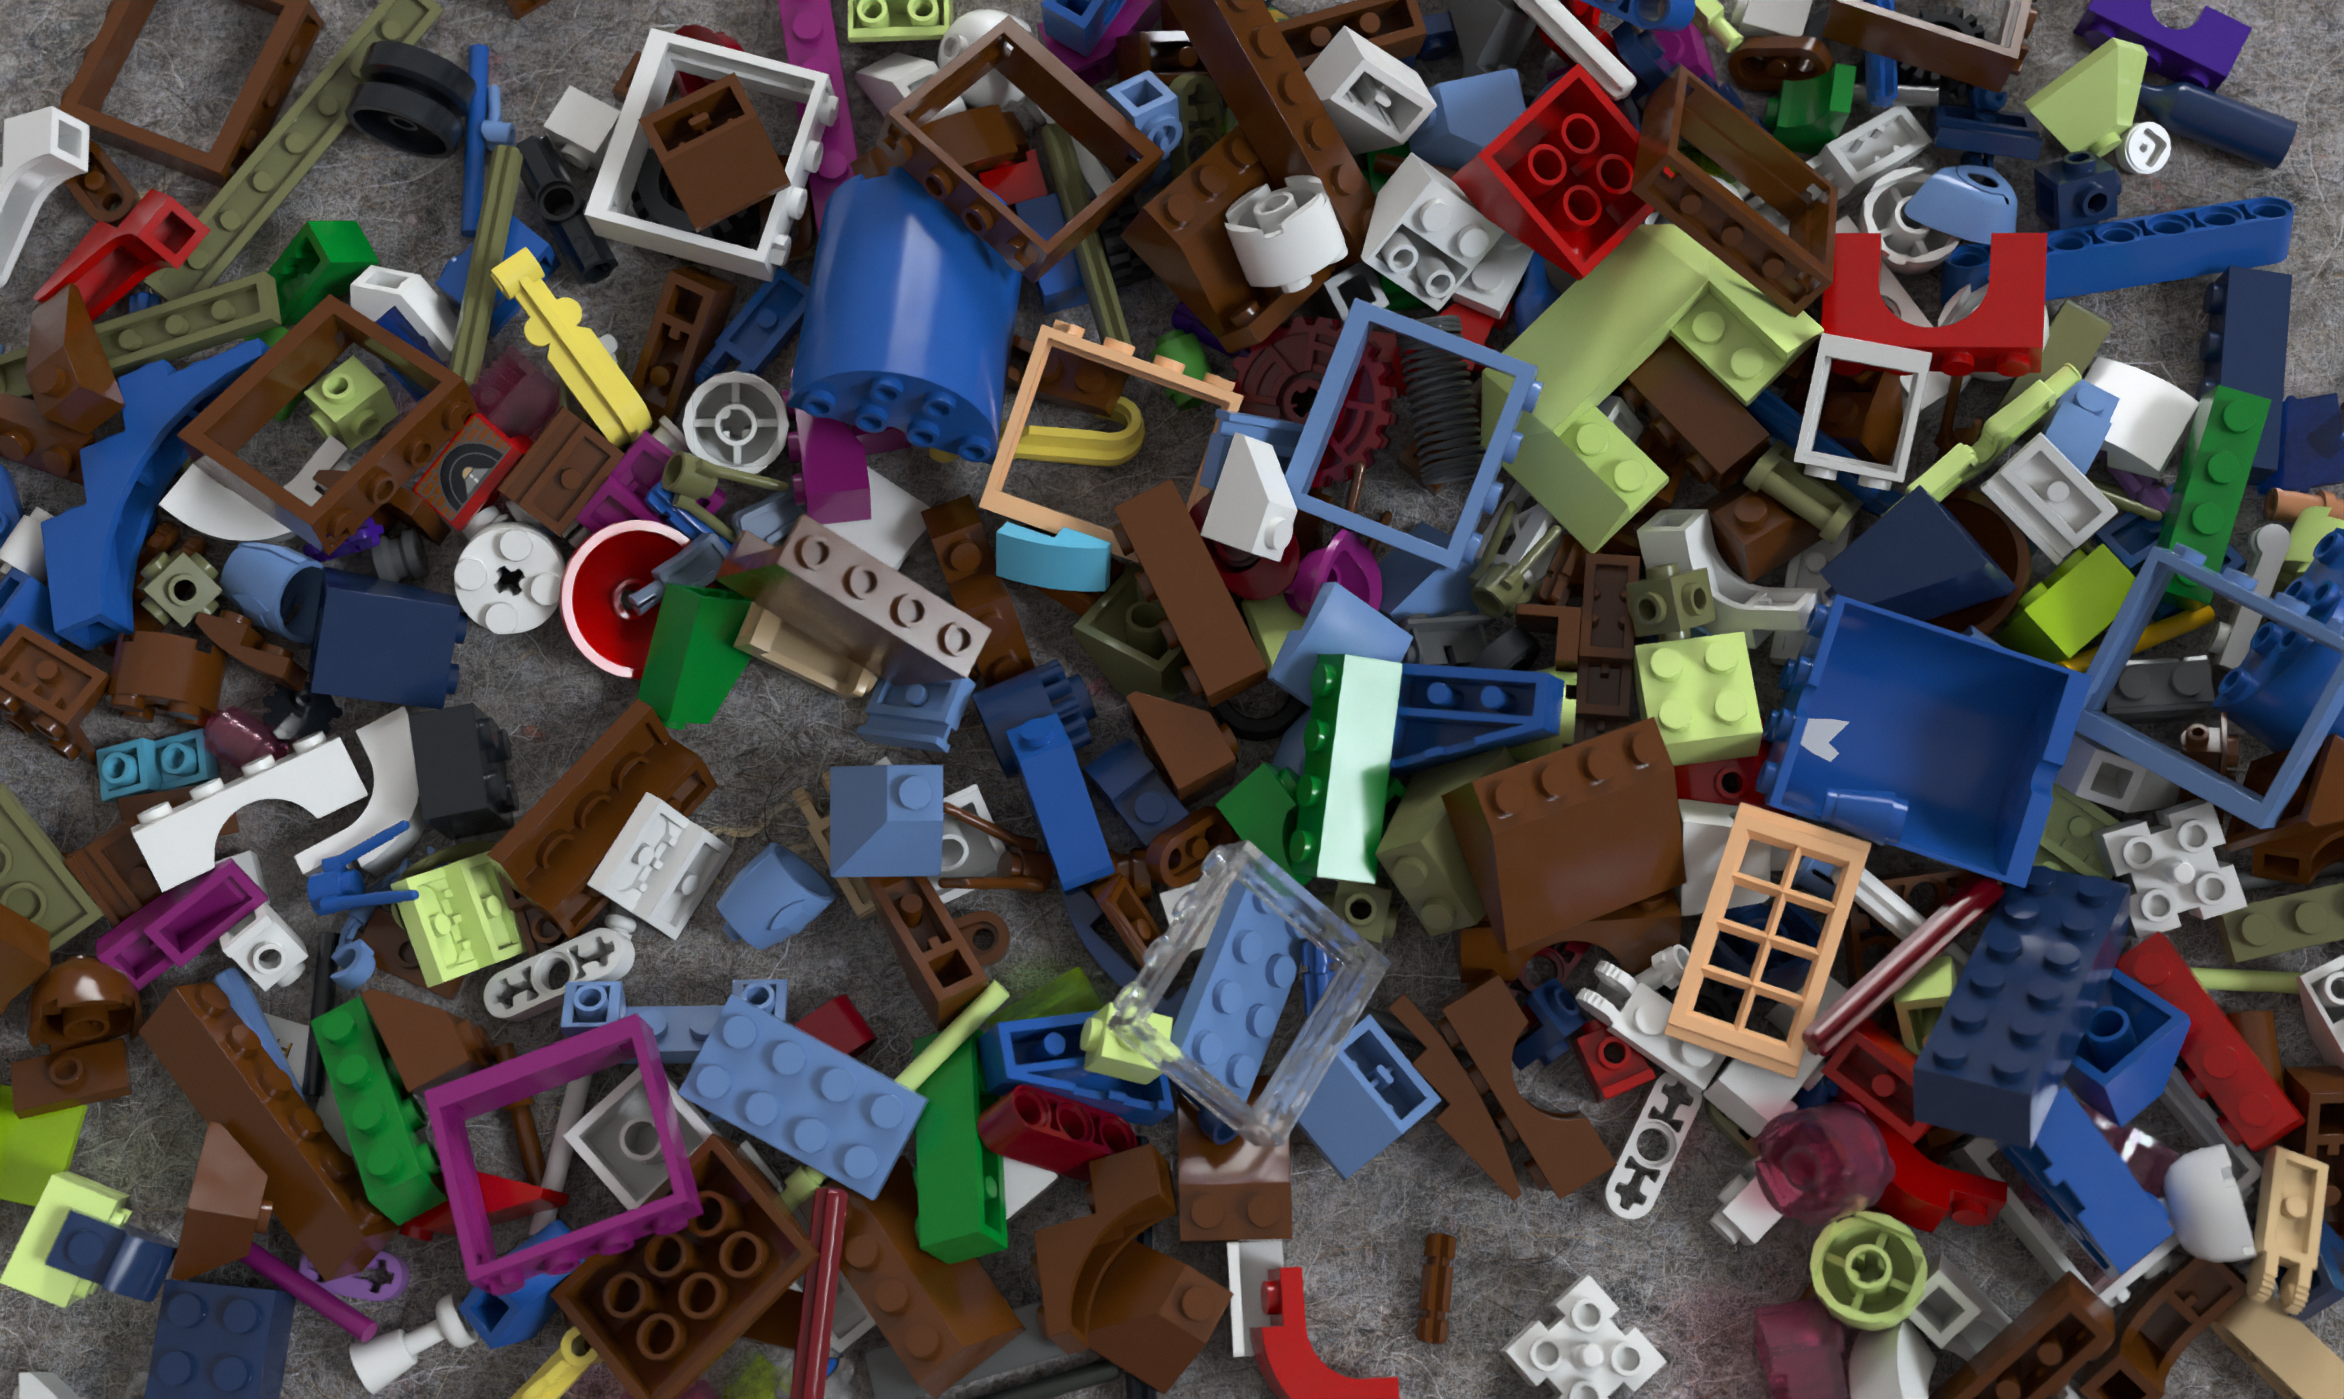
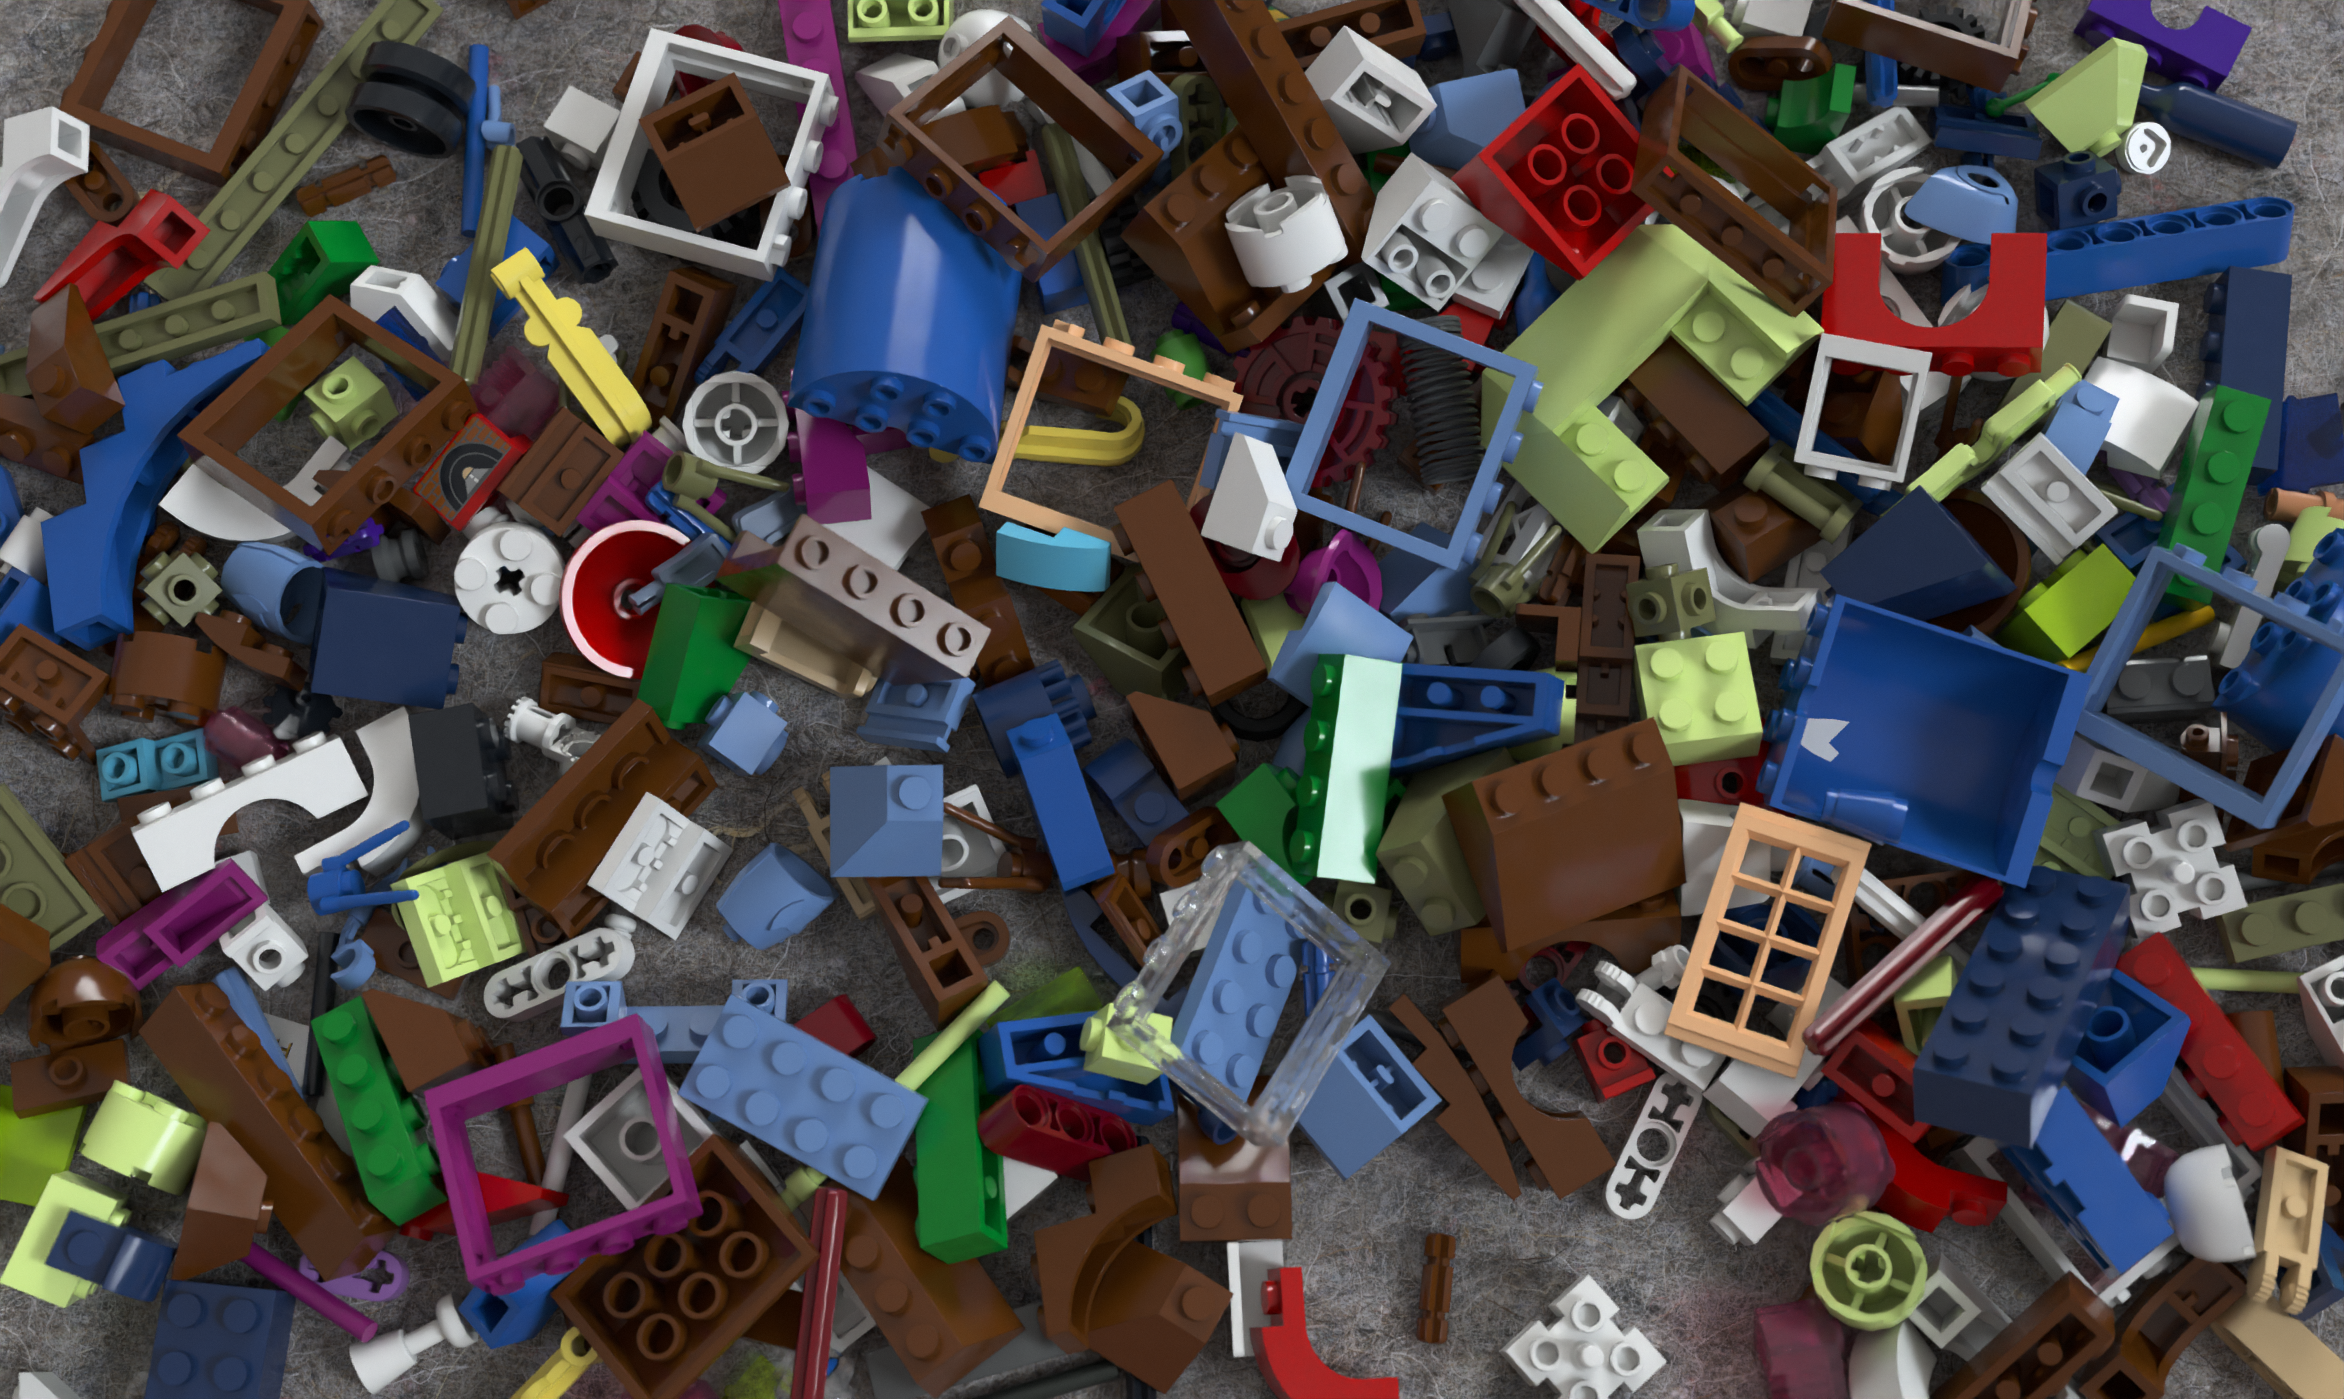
none -> yellowish green brick [78,1080,208,1196]
none -> reddish brown axle [296,154,397,217]
none -> white connector [503,696,601,775]
none -> reddish brown slope [538,652,642,725]
none -> medium blue brick [696,690,789,776]
none -> green hinge [1985,72,2061,118]
none -> white panel [2102,294,2179,374]

